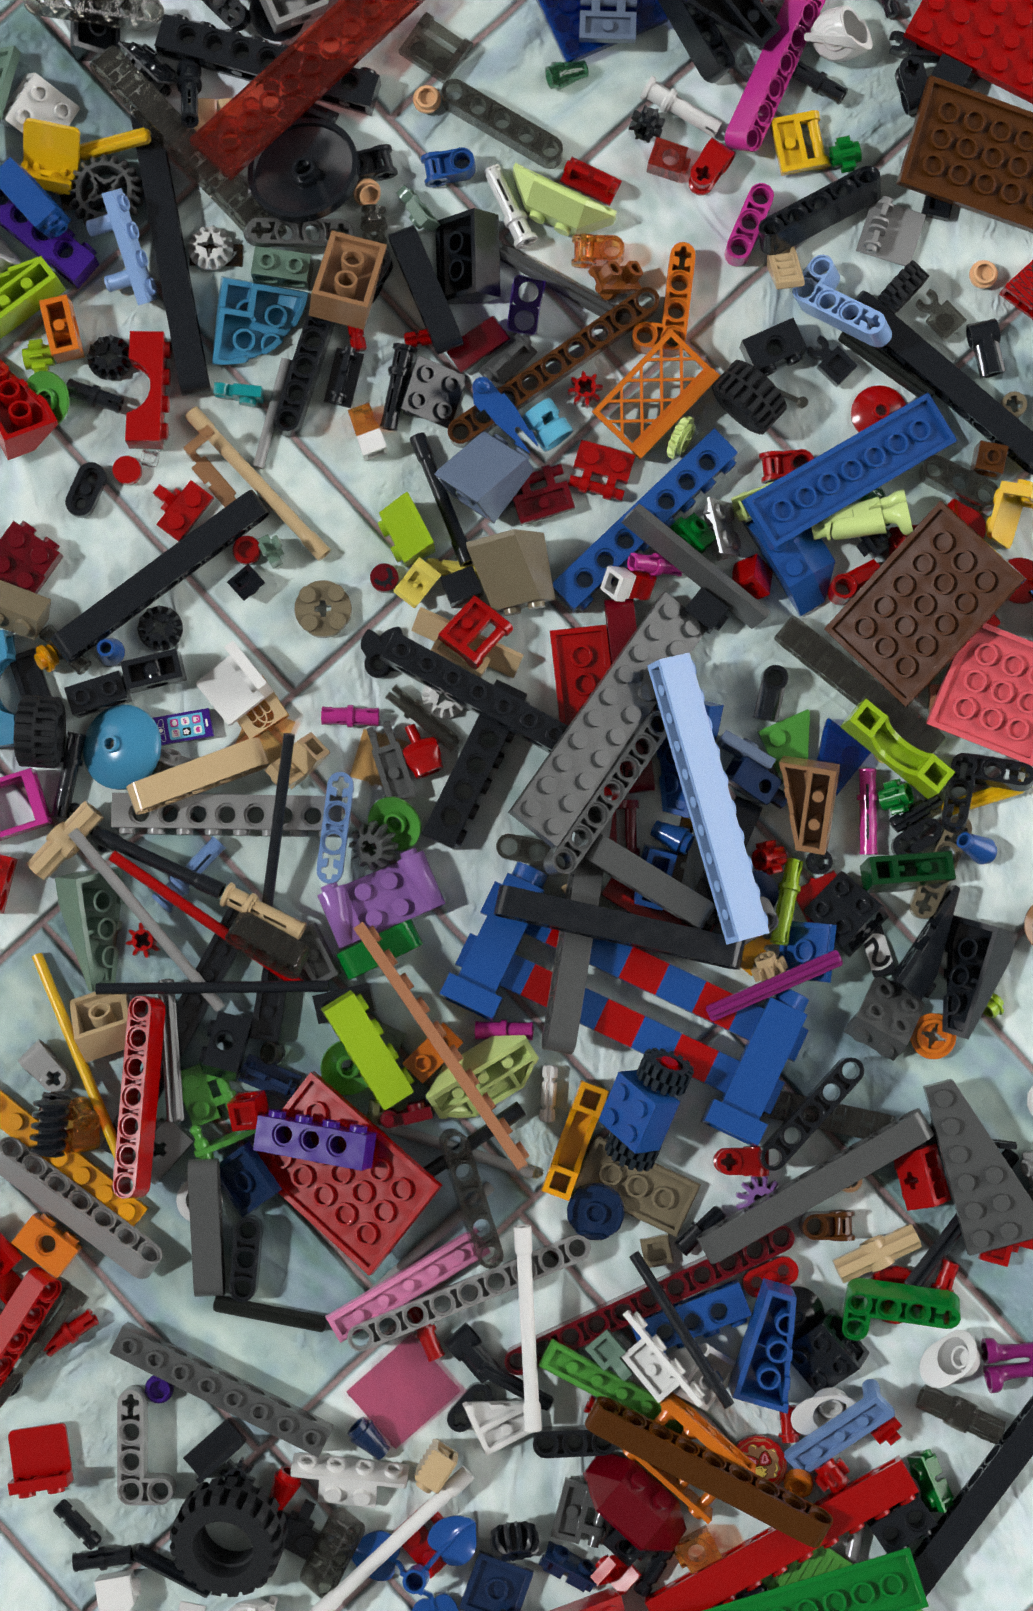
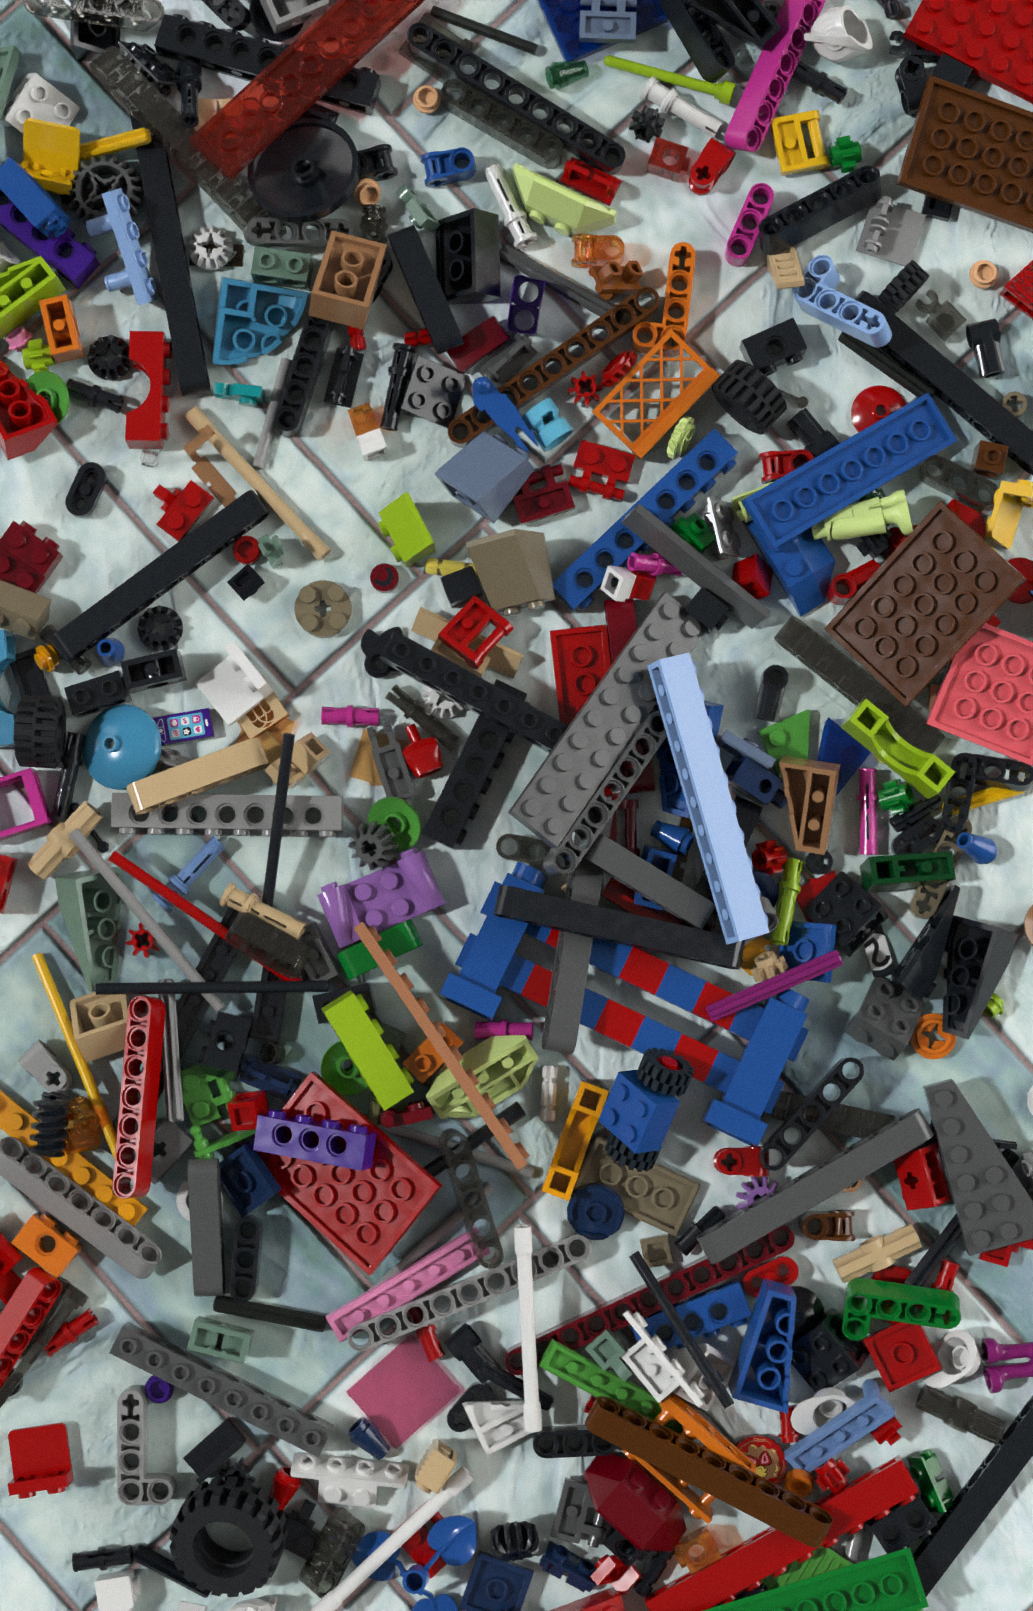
black axle [53,1499,102,1550] -> none
black piece [91,826,226,899] -> none
red tile [112,456,142,485] -> none
medium blue beam [317,772,354,884] -> none
light yellow bracket [393,557,441,608] -> none
black piece [409,432,473,567] -> none
black plate [806,335,858,387] -> none
none -> bright pink plate [5,326,33,352]
none -> sand green brick [187,1316,254,1364]
none -> black beam [407,22,626,175]
none -> pearl dark grey bar [430,6,538,55]
none -> red gear [600,350,637,387]
none -> lime piece [604,55,736,106]
none -> black piece [786,408,840,458]
none -> red plate [863,1322,942,1393]

